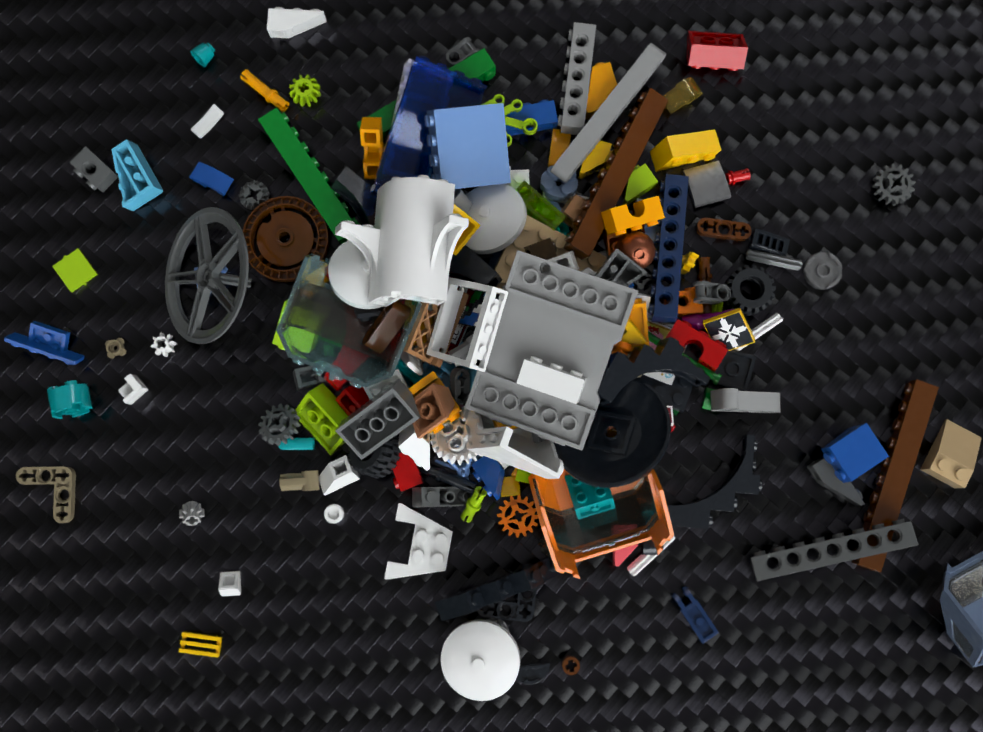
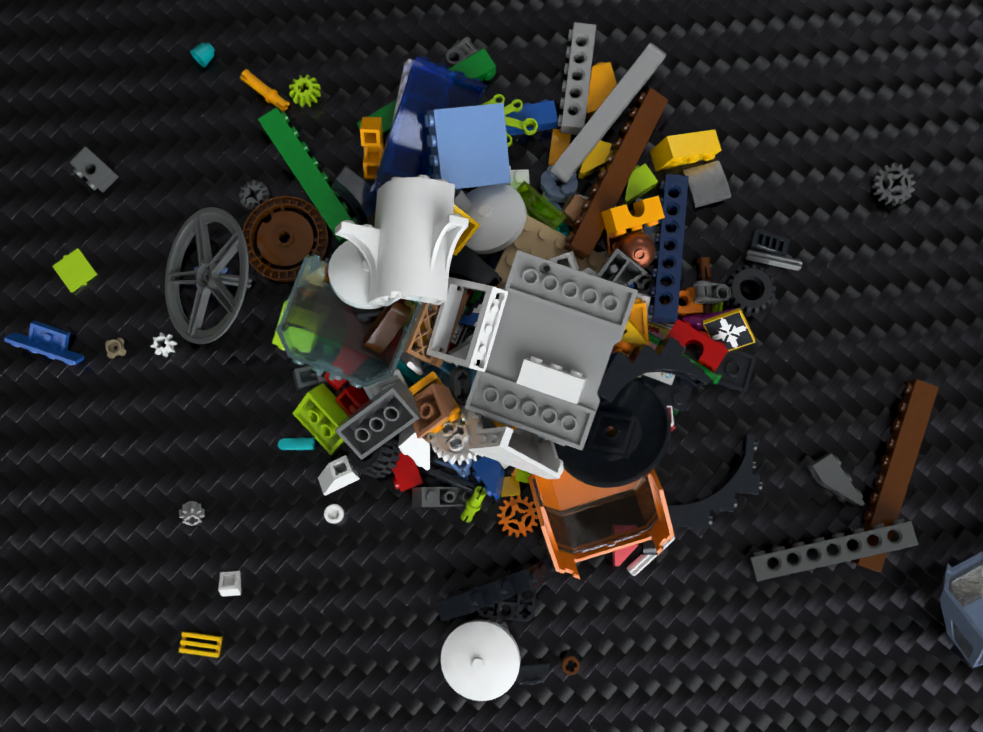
dark tan beam [16,466,76,523] -> none
teal brick [47,380,93,419] -> none
medium azure wedge [111,139,164,211] -> none
white panel [118,373,149,405] -> none
blue slope [189,162,234,196] -> none
white sticker [191,104,224,138] -> none
dark grey gear [258,404,301,446] -> none
white slope [267,7,327,38] -> none
dark tan piece [279,470,320,491] -> none
white wing [384,503,453,579] -> none
dark brown brick [524,238,557,260] -> none
teal bracket [565,474,615,520] -> none
clear yellow brick [663,77,703,114] -> none
dark blue hinge [672,586,719,644] -> none
yellow plate [681,252,699,275] -> none
slope [686,31,748,71] -> none
reddish brown beam [695,218,752,241] -> none
green piece [701,388,715,410] -> none
light grey beam [710,388,781,413] -> none
red pin [725,168,751,185] -> none
white axle [735,313,783,351] -> none
flat silver tile [803,252,842,290] -> none
blue slope [821,423,889,483] -> none
tan slope [920,419,981,488] -> none

